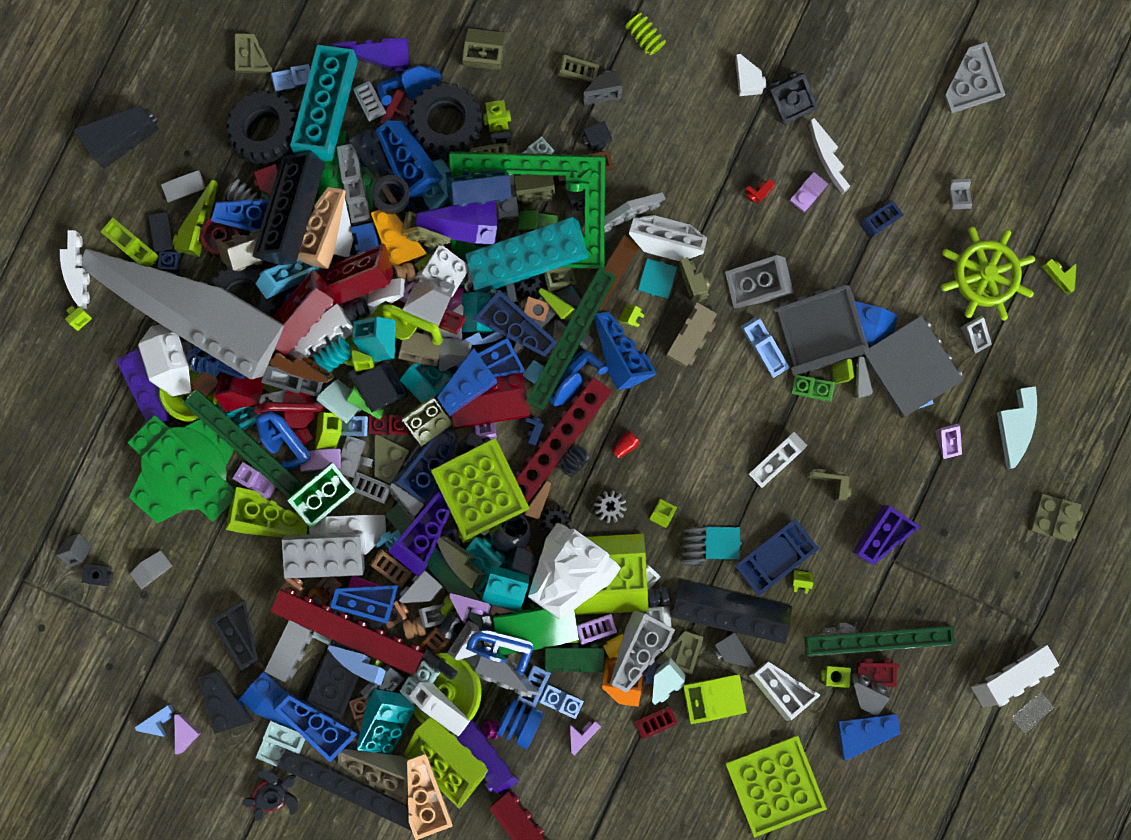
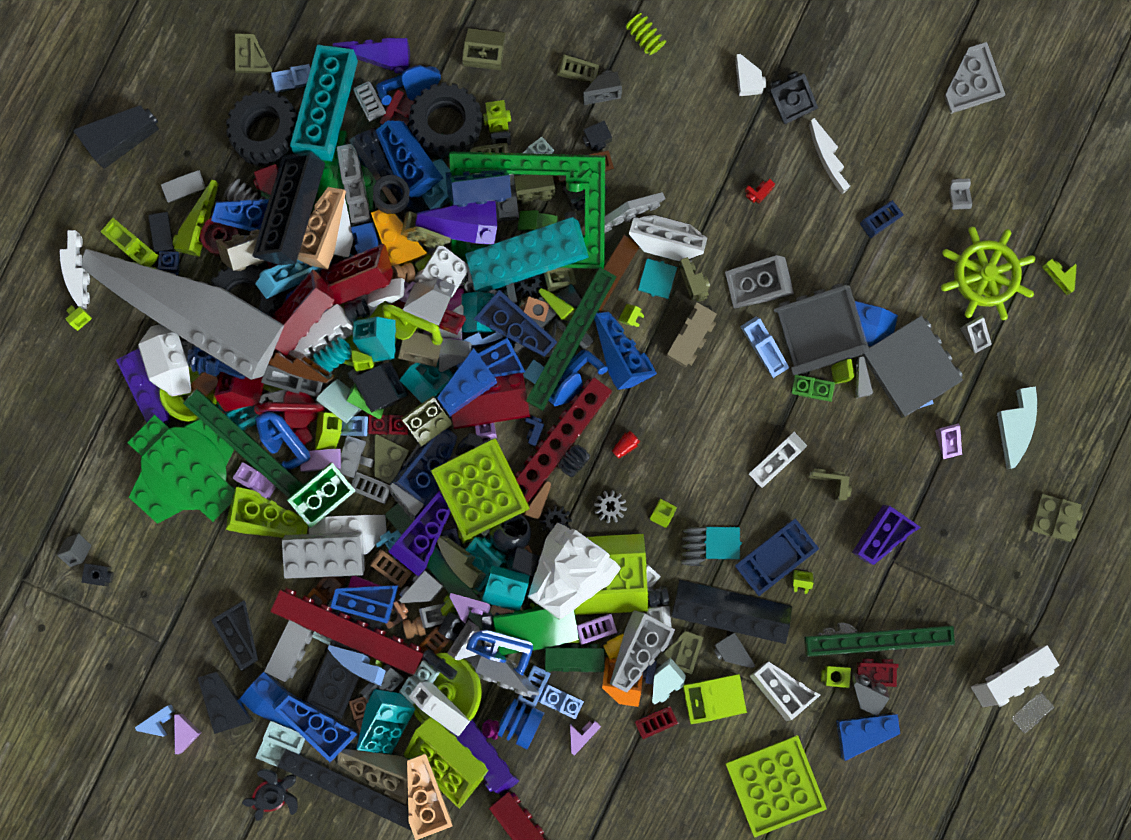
light grey slope [130,551,173,589] -> none
nougat bracket [277,578,306,596] -> none
lavender slope [790,172,828,213] -> none

